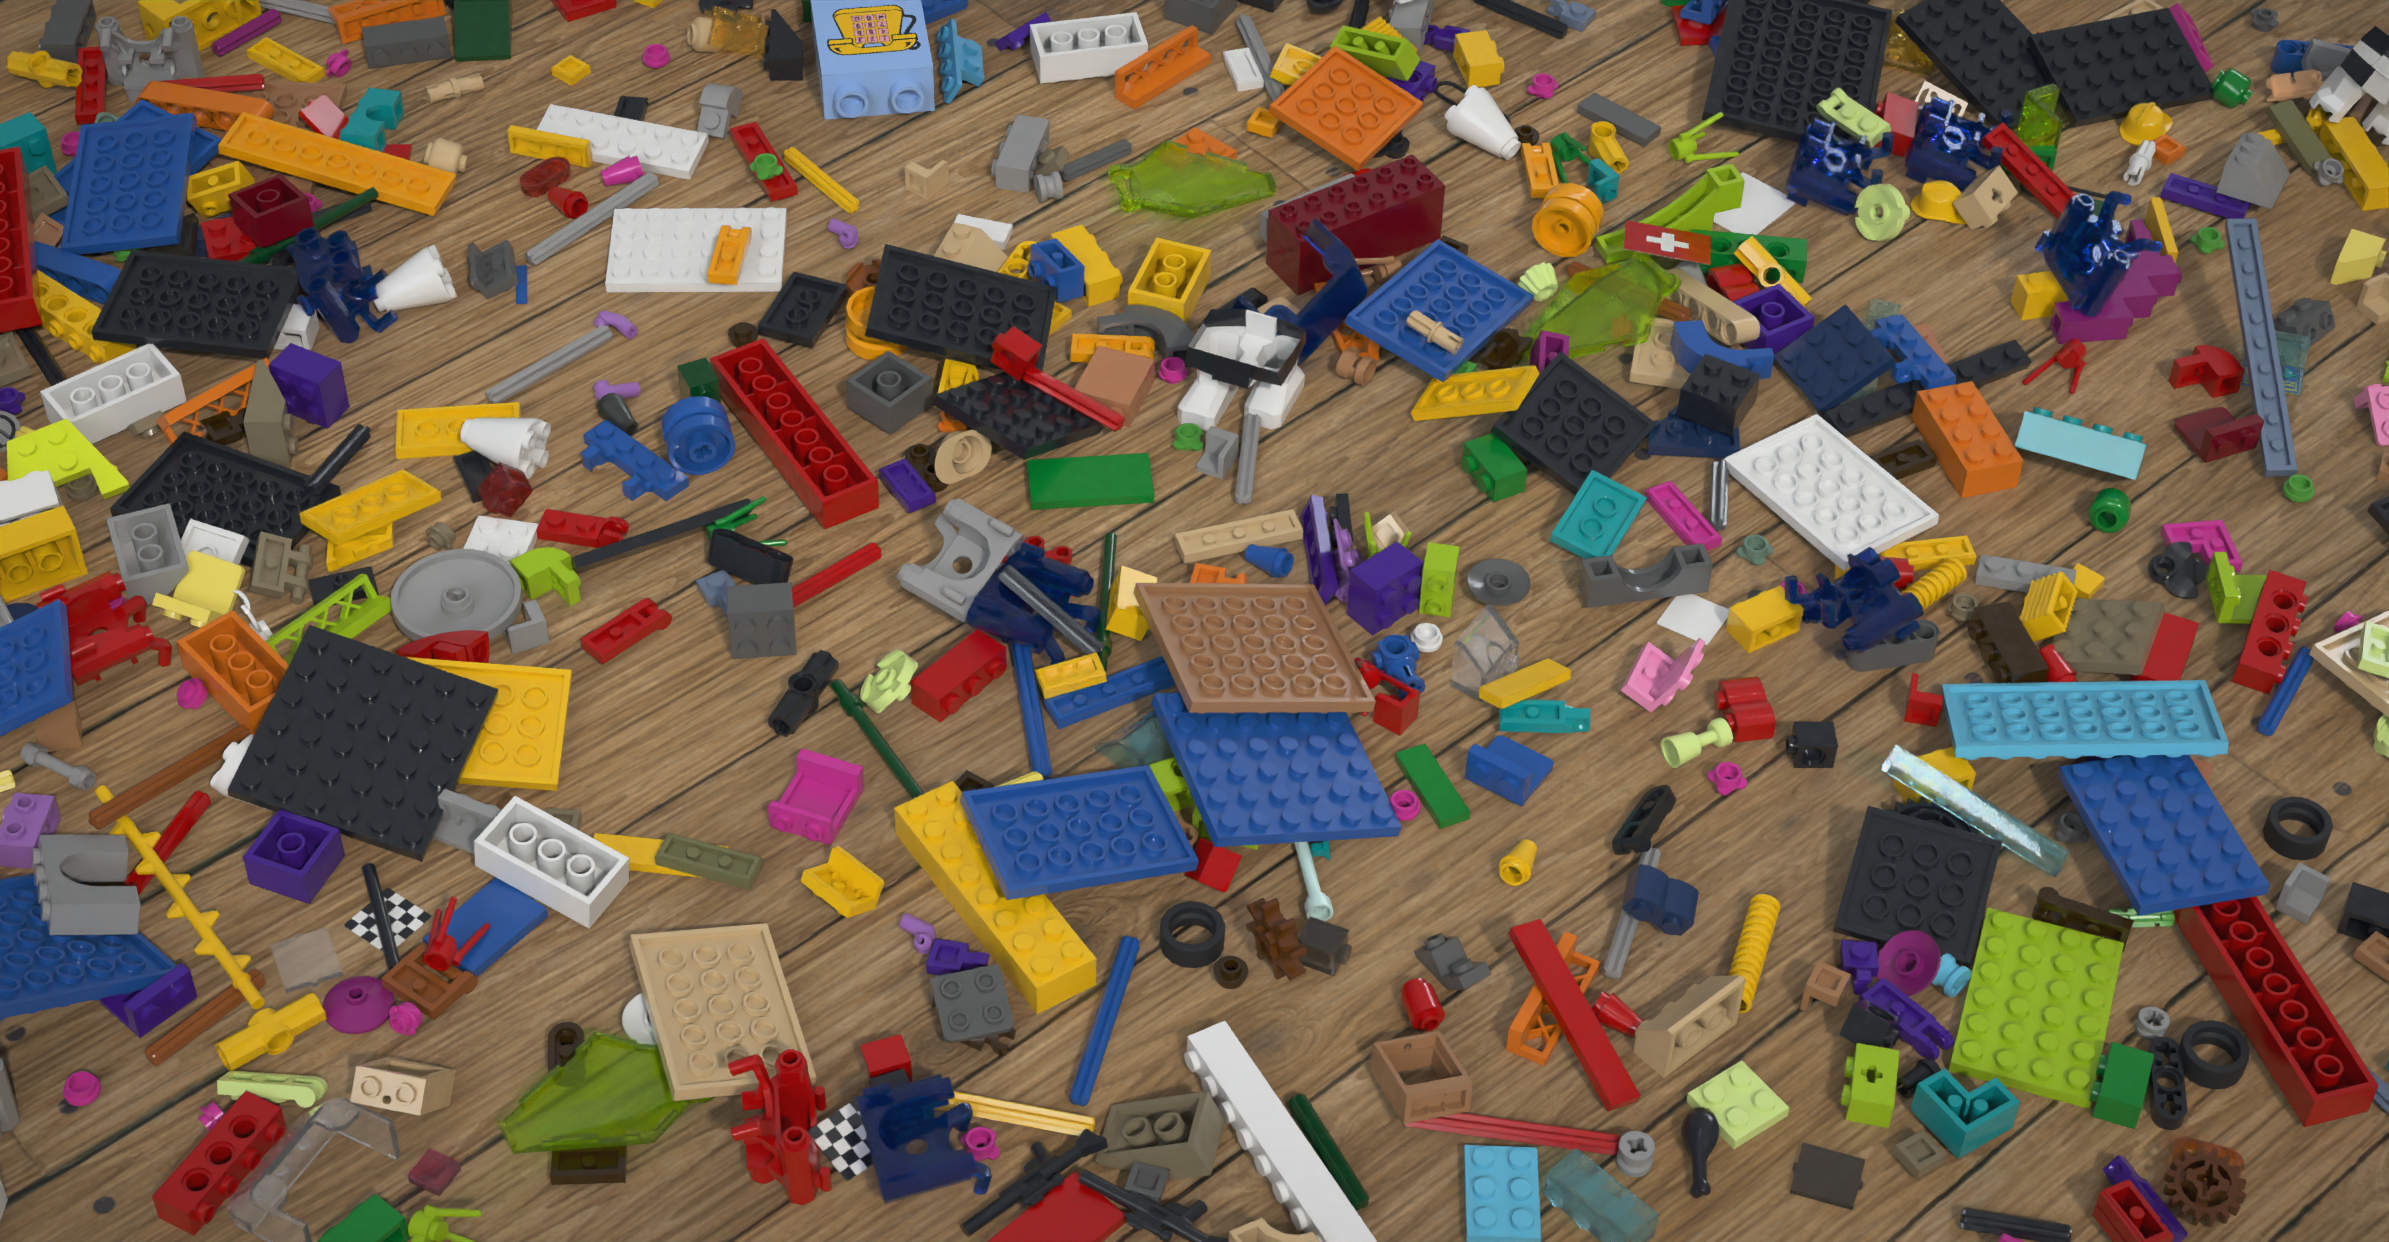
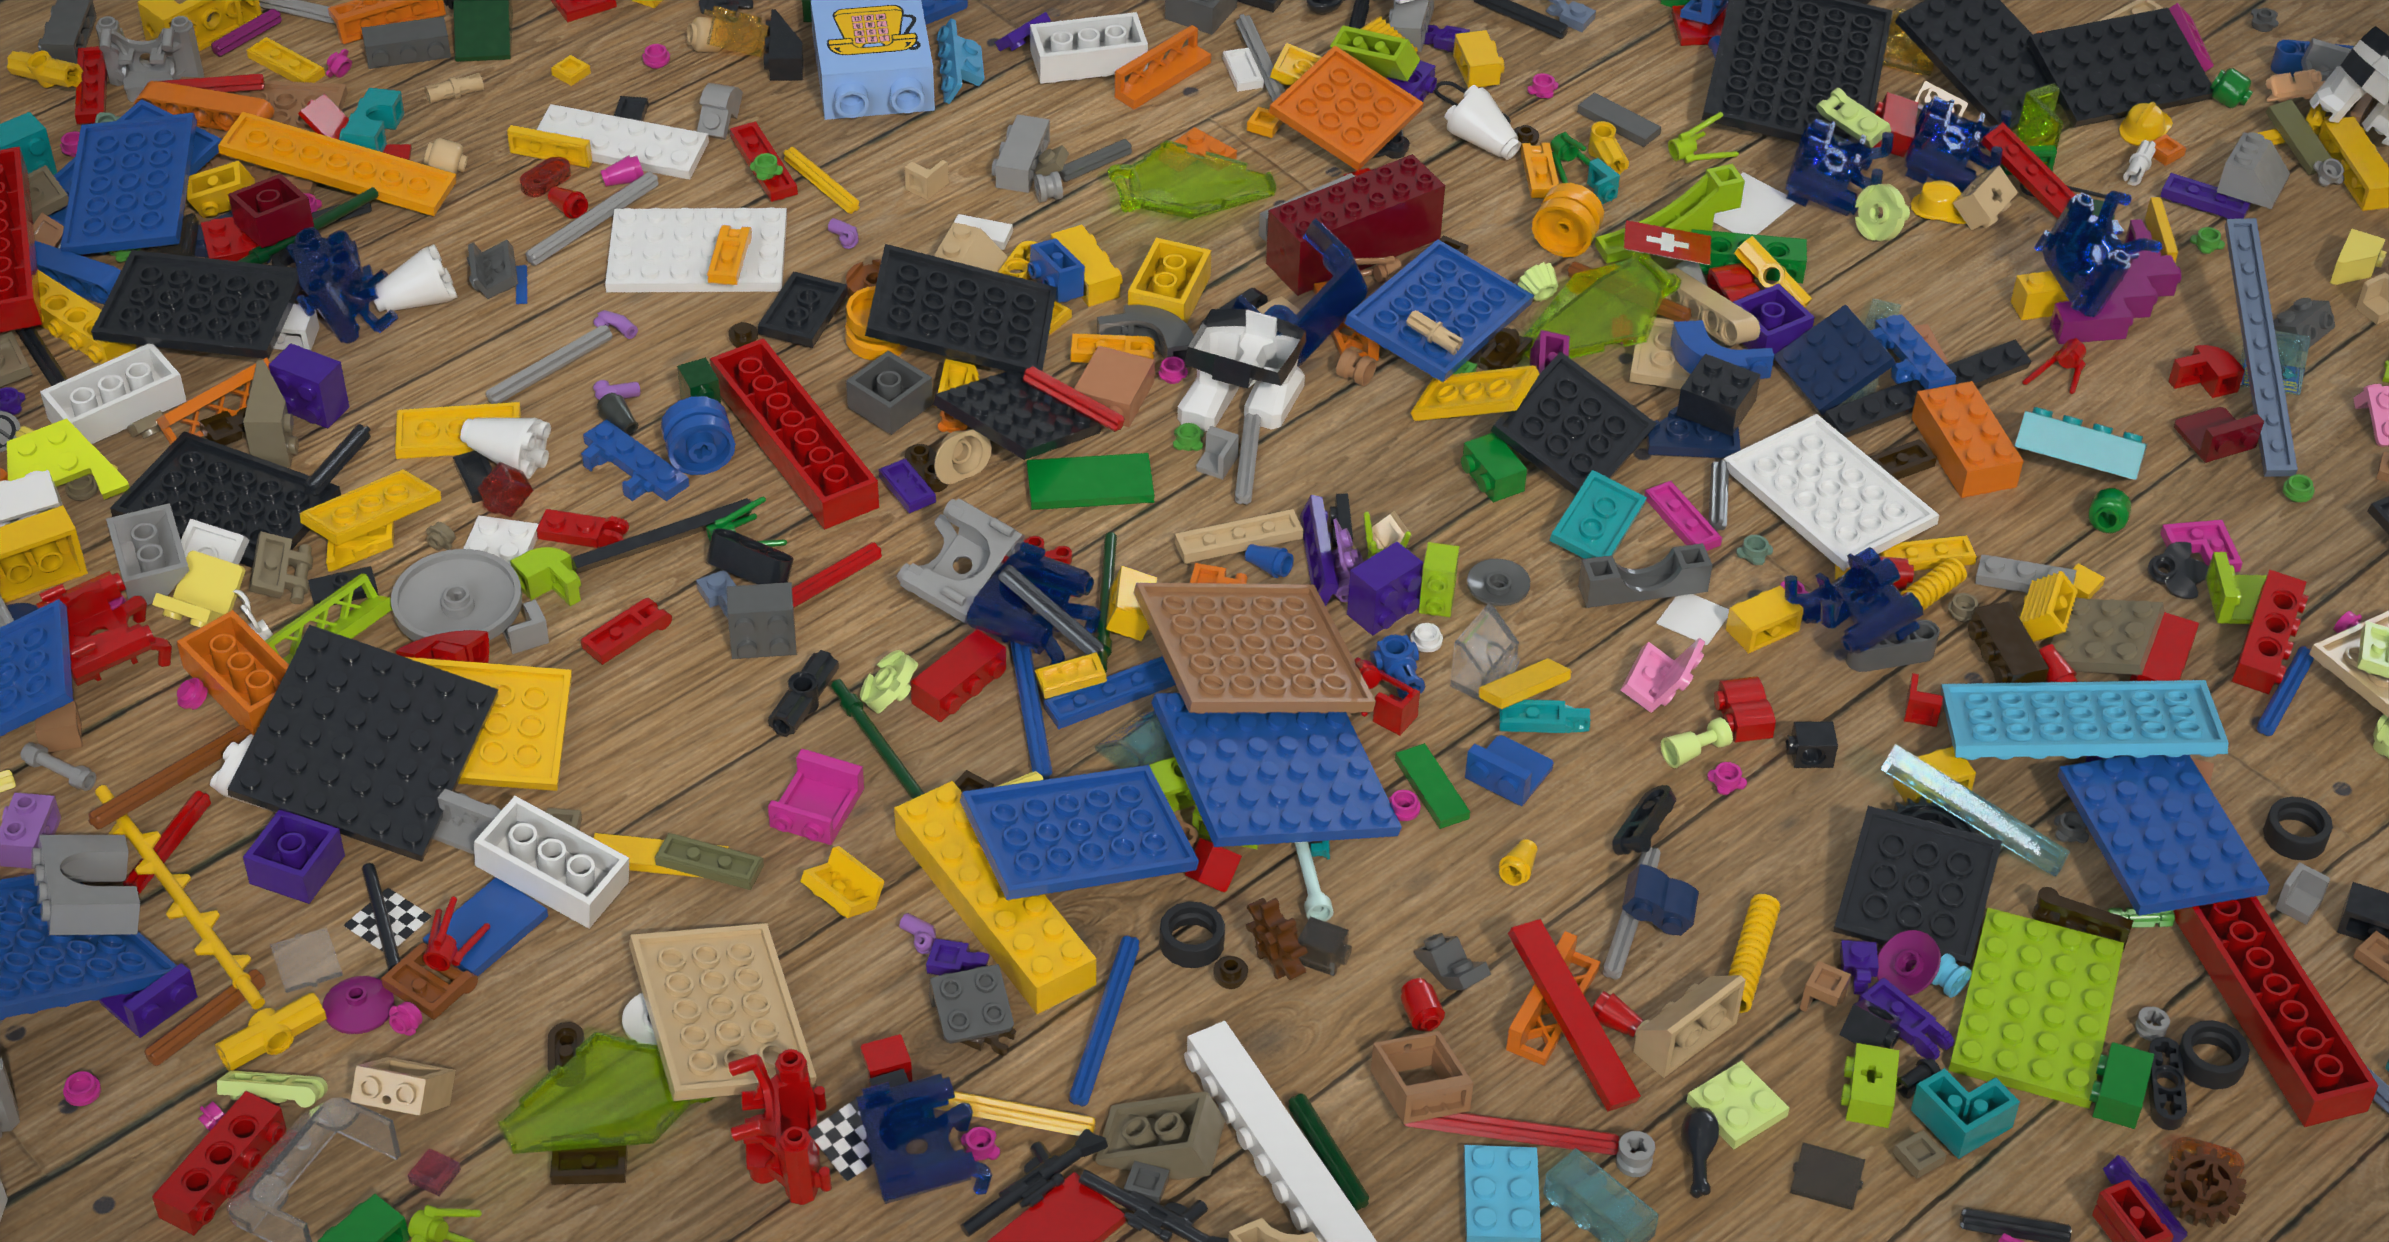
red brick [990,326,1042,381] -> none

